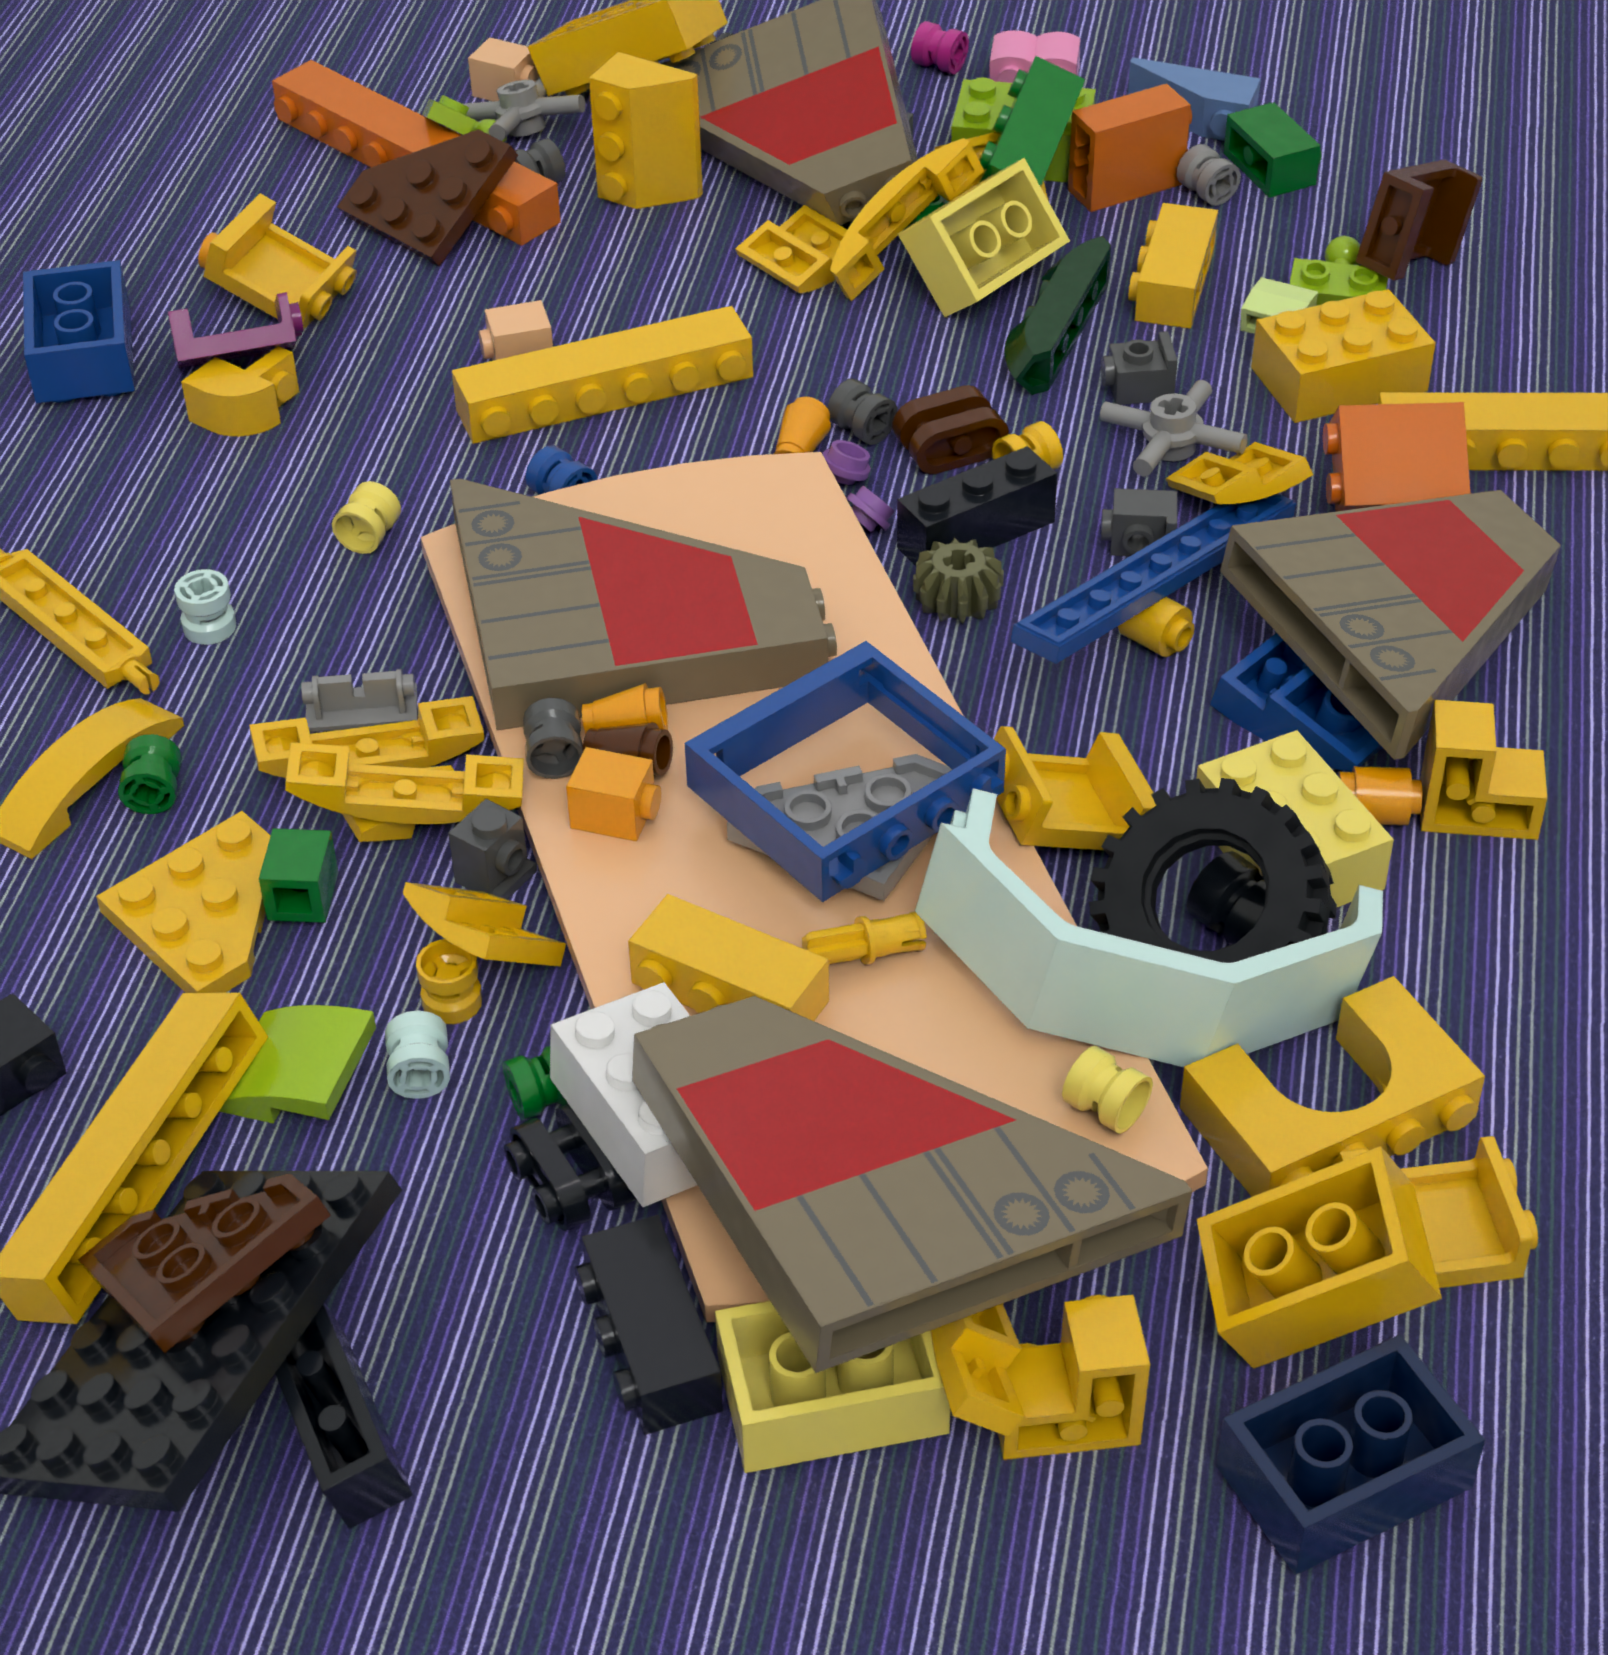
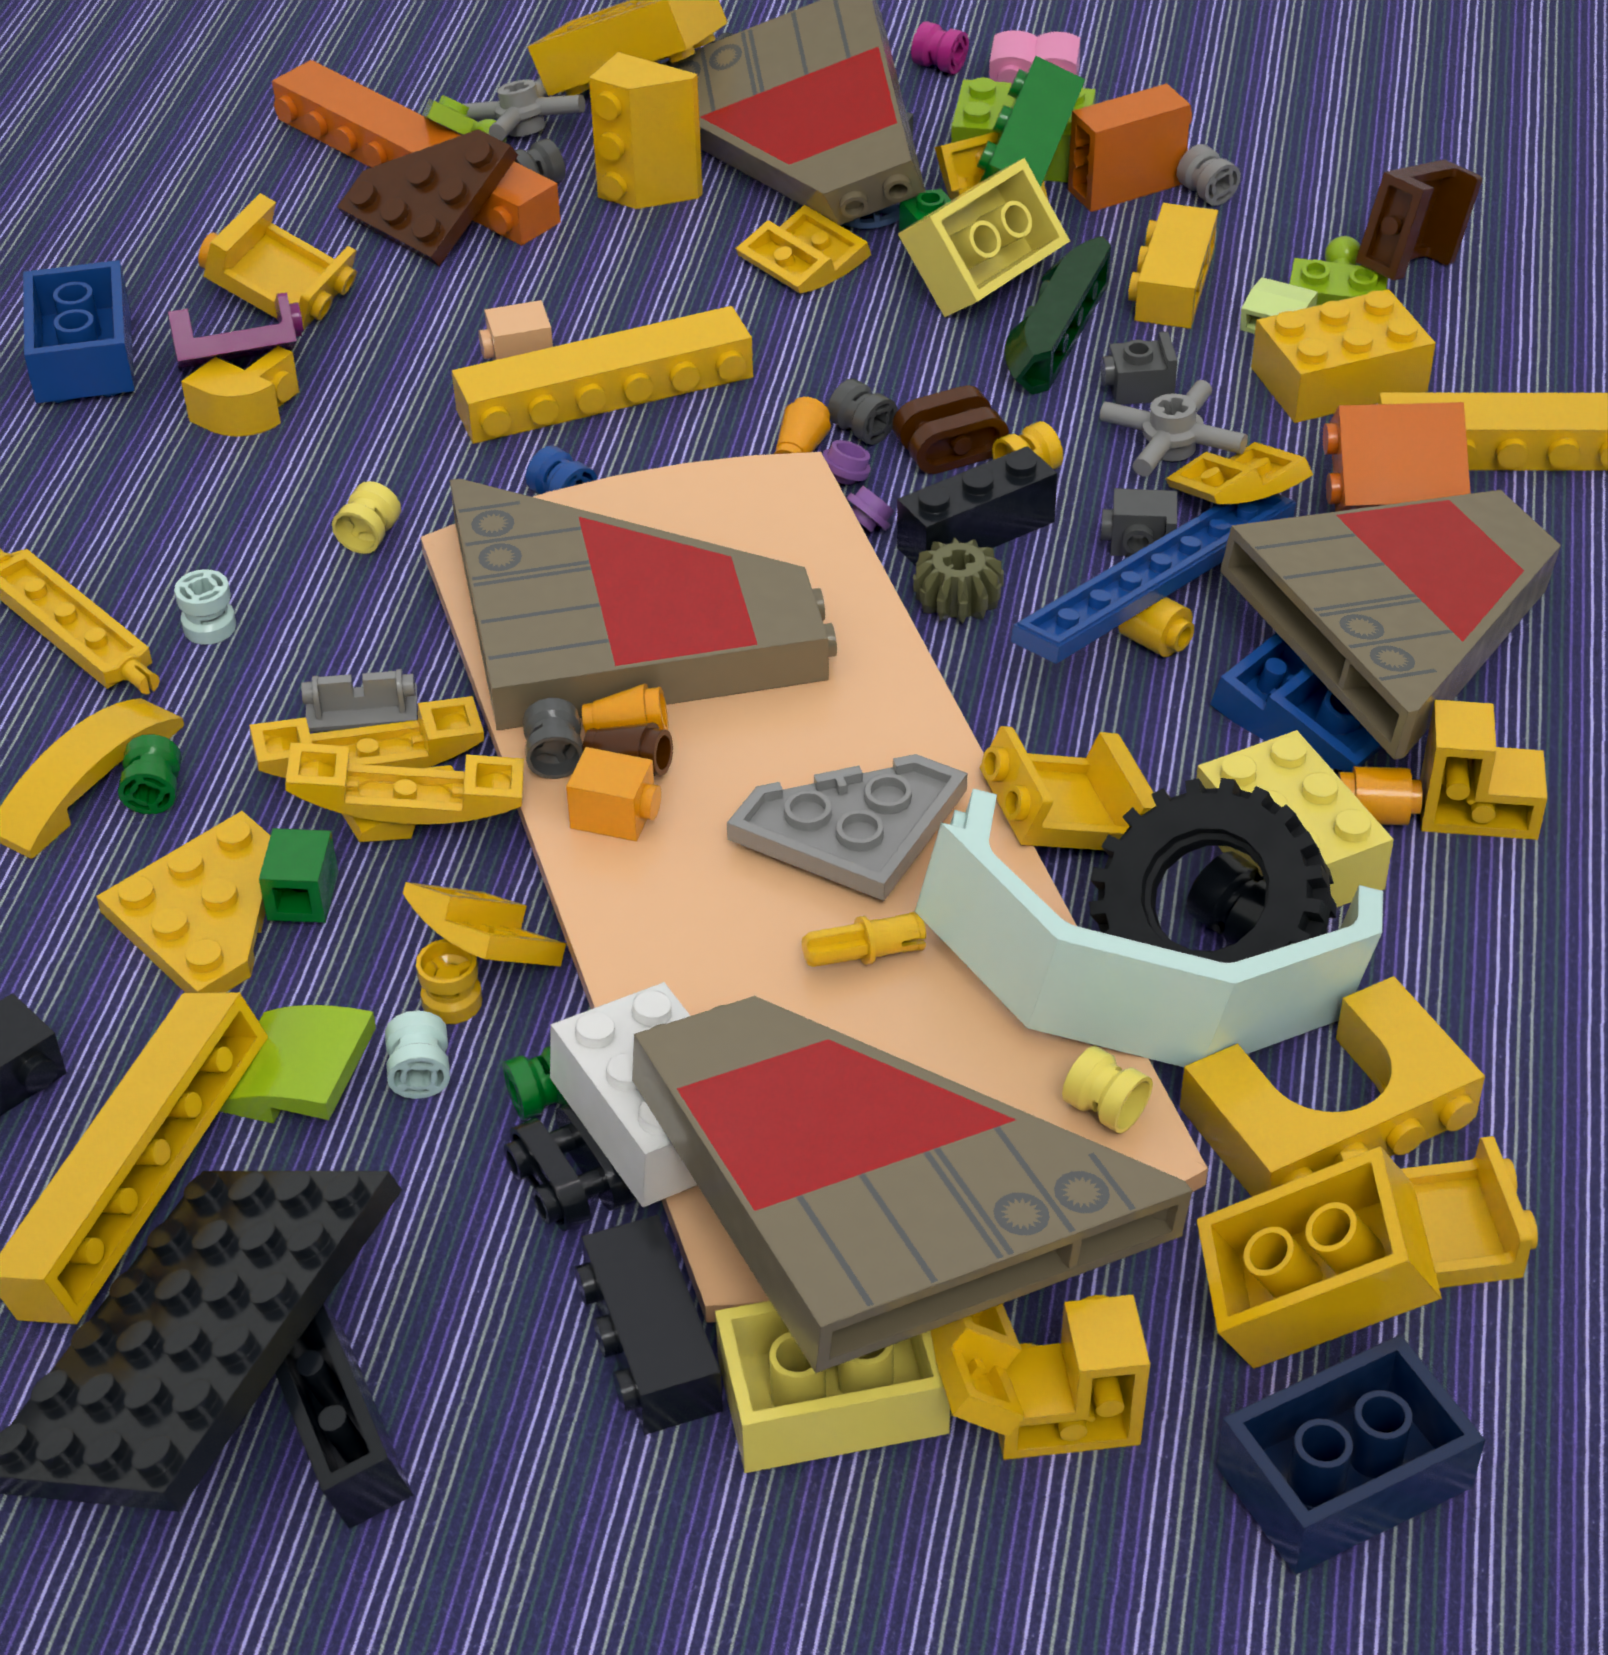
reddish brown plate [78,1173,331,1353] -> none
dark grey brick [448,799,537,899] -> none
light nougat brick [468,37,540,101] -> none
yellow brick [628,893,829,1021] -> none
blue window [684,641,1006,902] -> none
yellow slope [830,138,984,301] -> none
medium blue slope [1128,57,1261,141] -> none
green brick [1224,102,1322,198] -> none

